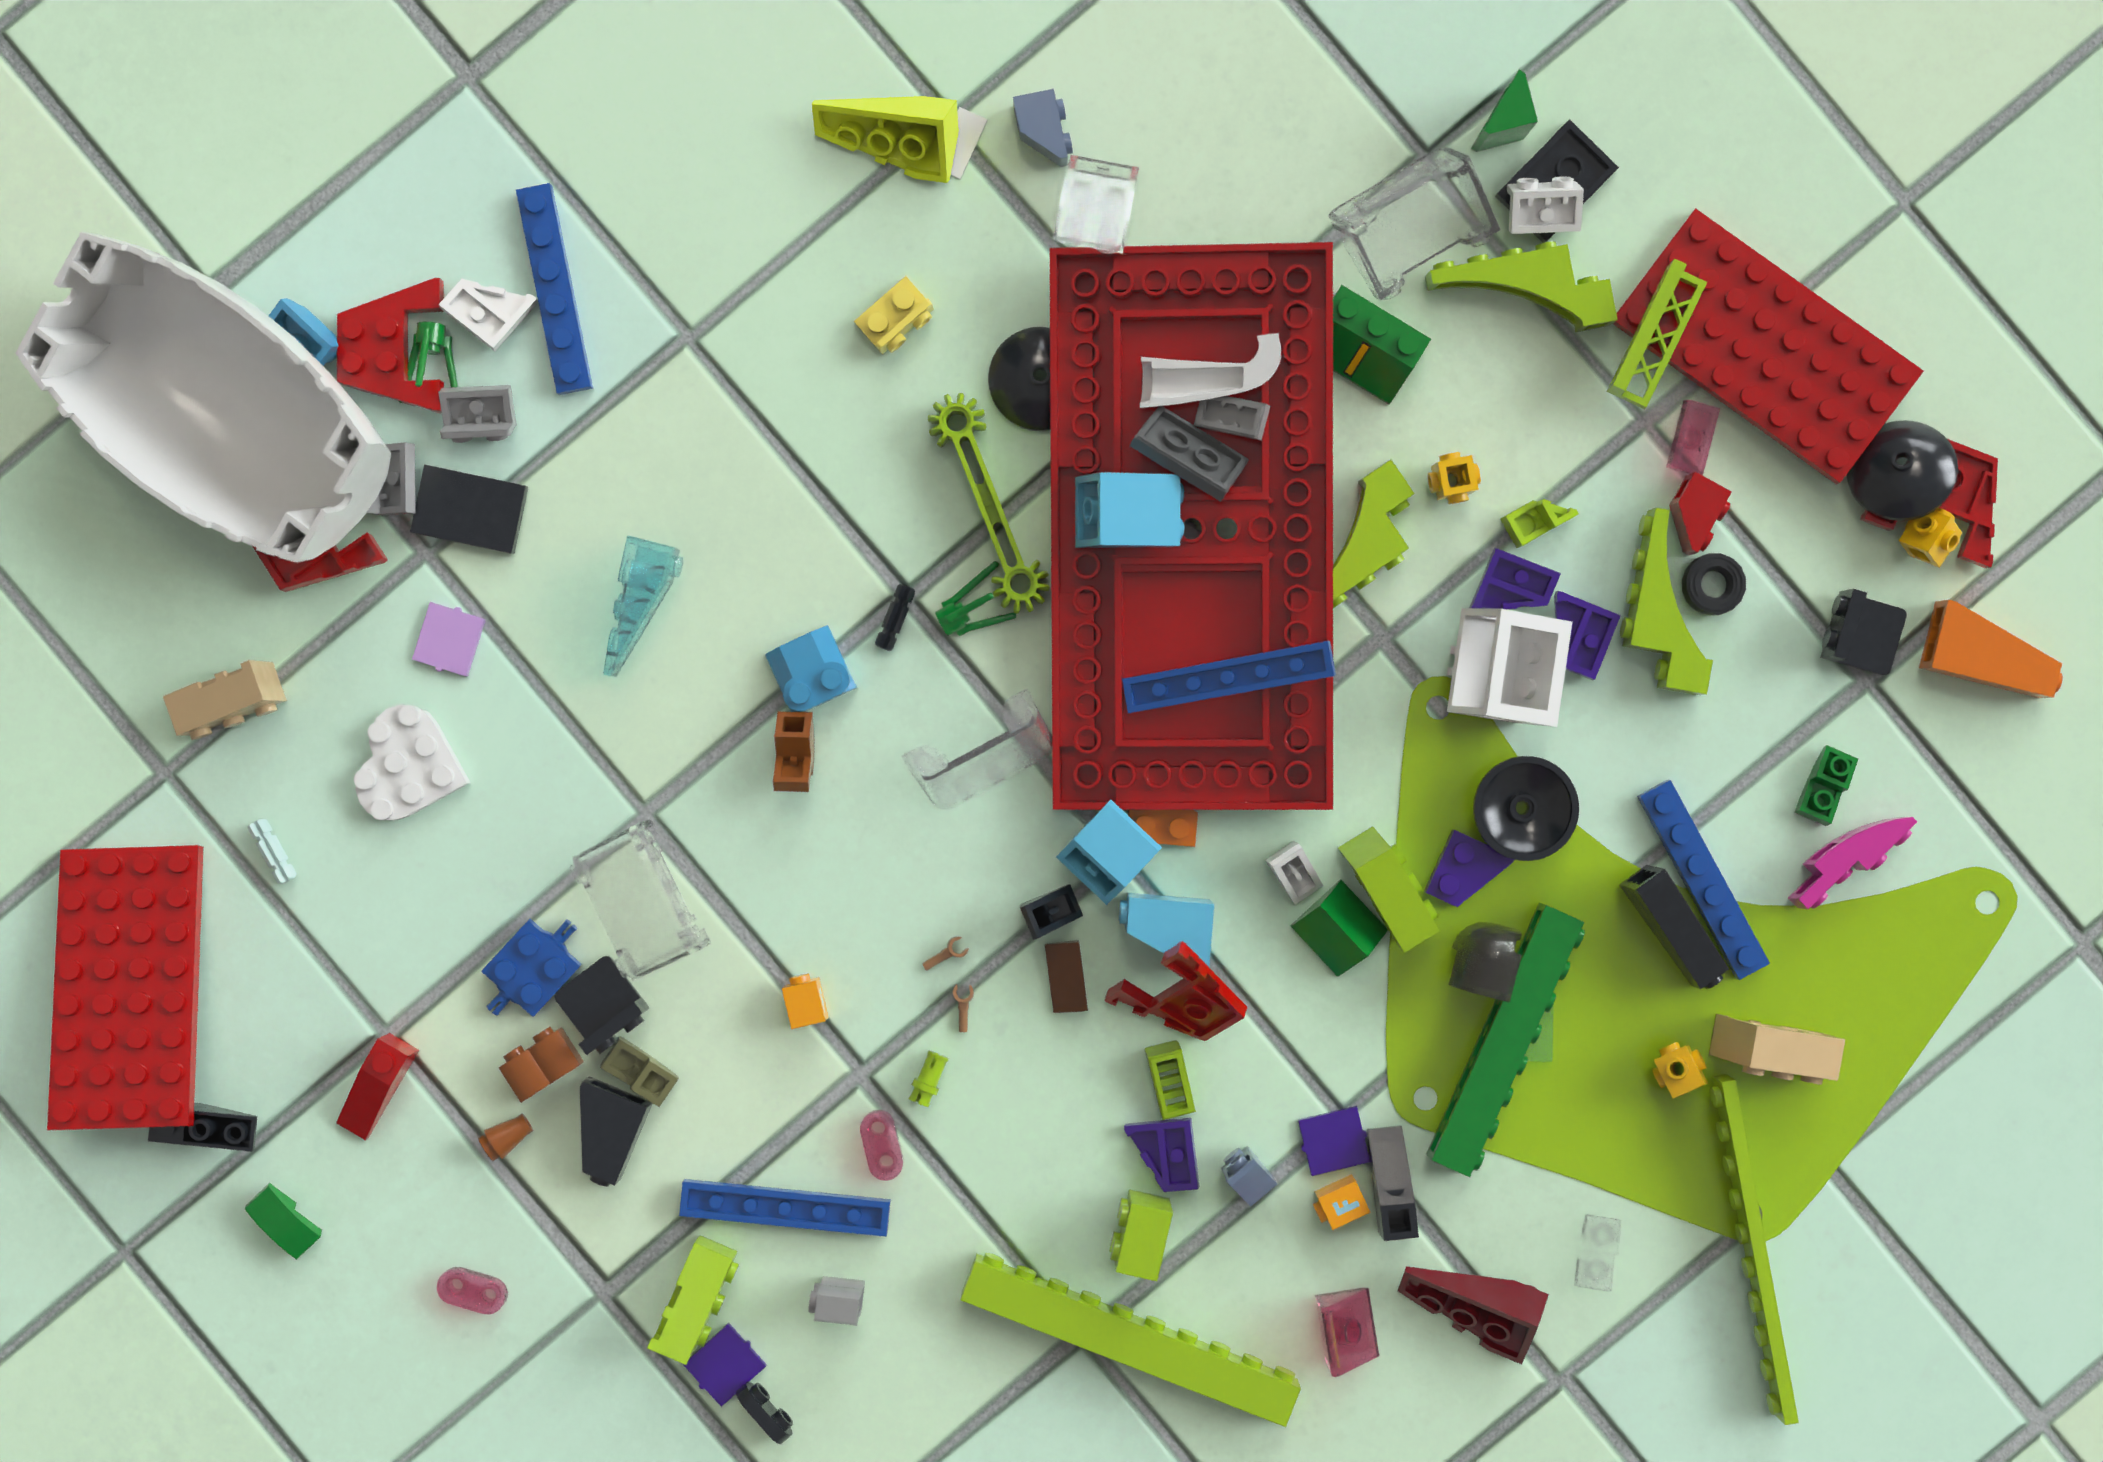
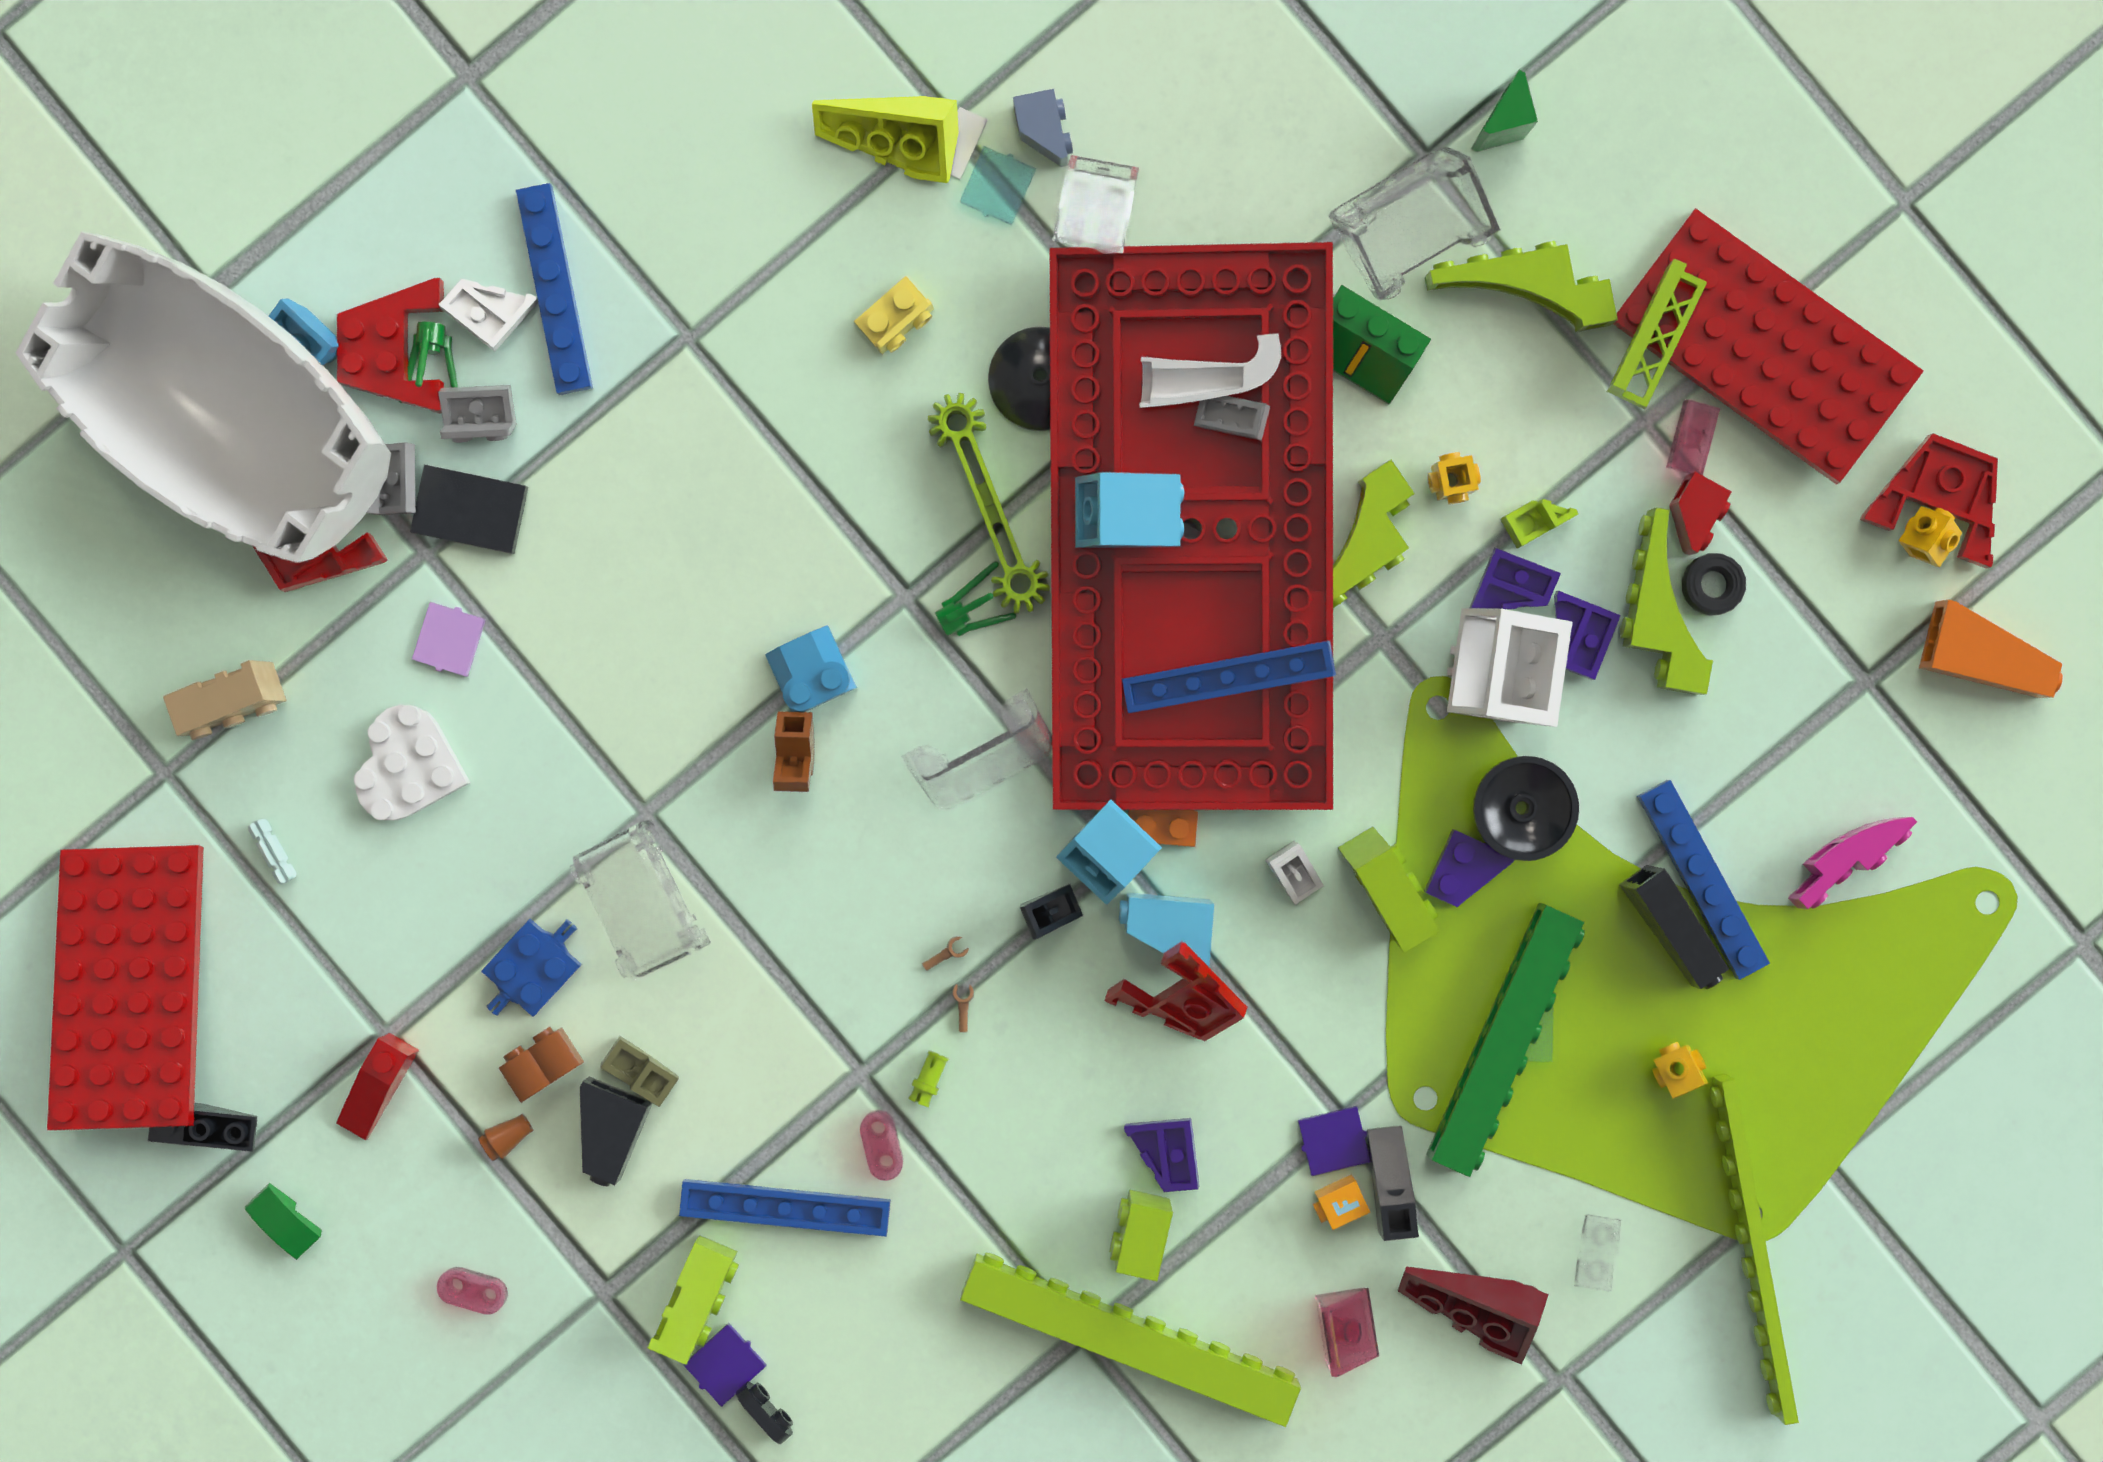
black bracket [555,956,650,1055] -> none
clear light blue wedge [603,535,683,677] -> none
light orange brick [782,973,829,1029] -> none
light grey brick [809,1276,865,1326] -> none
black axle [875,584,915,651] -> none
reddish brown slope [1045,940,1088,1013] -> none
dark grey tile [1130,406,1249,502] -> none
lime slope [1145,1040,1196,1120] -> none
sand blue slope [1222,1146,1277,1206] -> none
green slope [1290,879,1388,977] -> none
clear smoke brick [1449,922,1522,1002] -> none
black tile [1495,119,1619,243] -> none
white bracket [1507,177,1584,234] -> none
tan wedge [1709,1014,1845,1085] -> none
green slope [1794,745,1858,826] -> none
black bracket [1820,589,1907,675] -> none
black dish [1847,420,1958,521] -> none
none -> clear light blue piece [960,146,1036,225]

